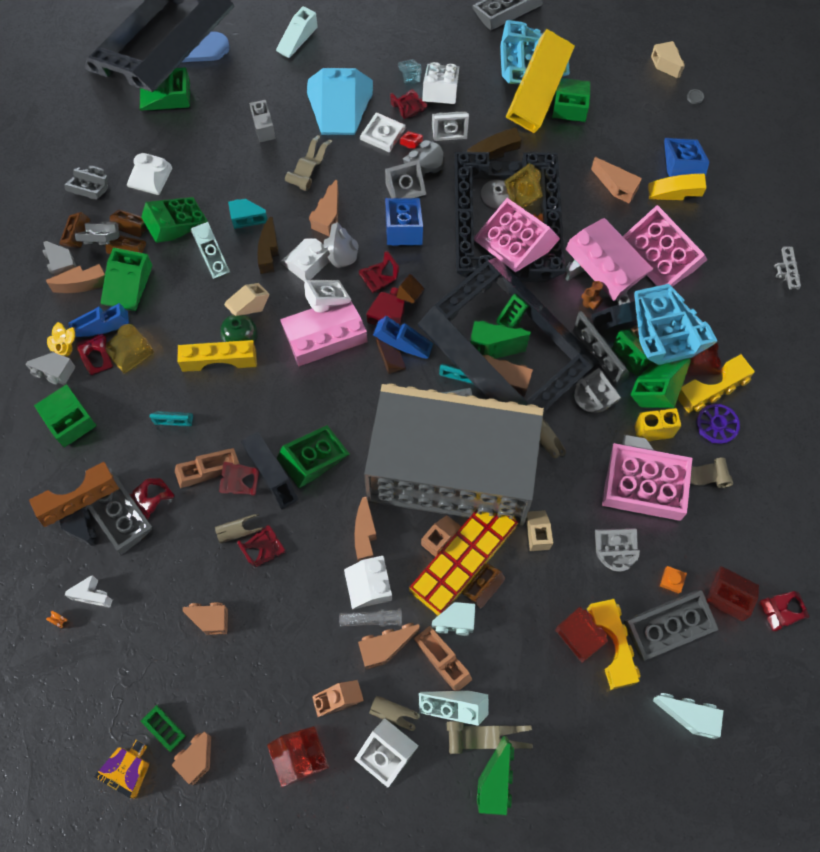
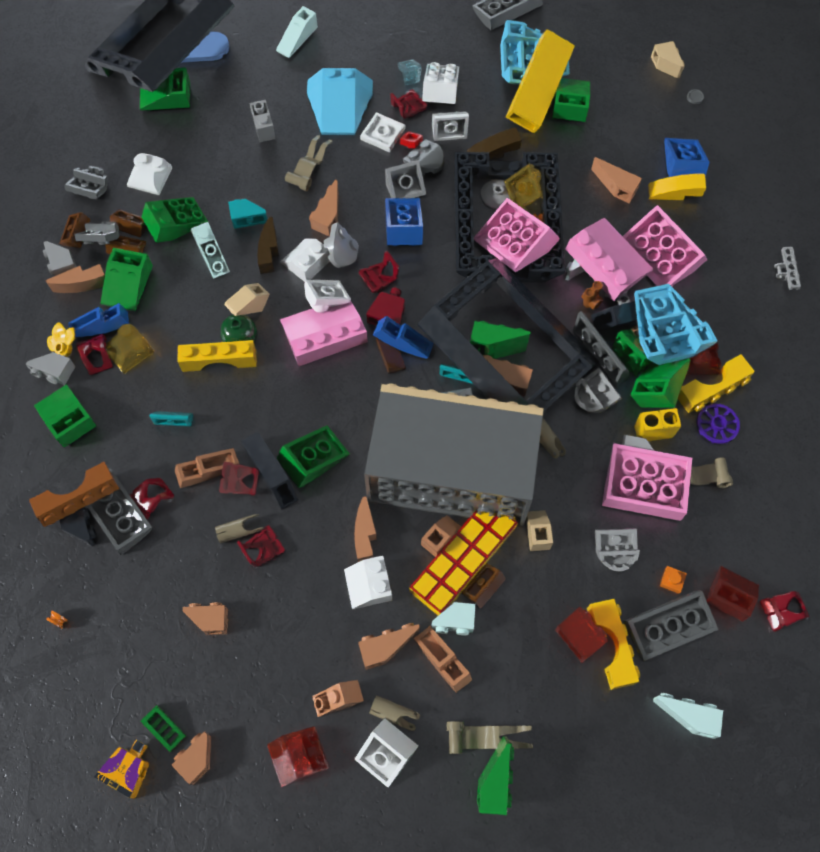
white slope [65,576,112,608] -> none
clear pin [339,608,402,627] -> none
reddish brown slope [397,274,425,303] -> none
light aqua slope [419,691,488,725] -> none
green slope [495,293,529,329] -> none

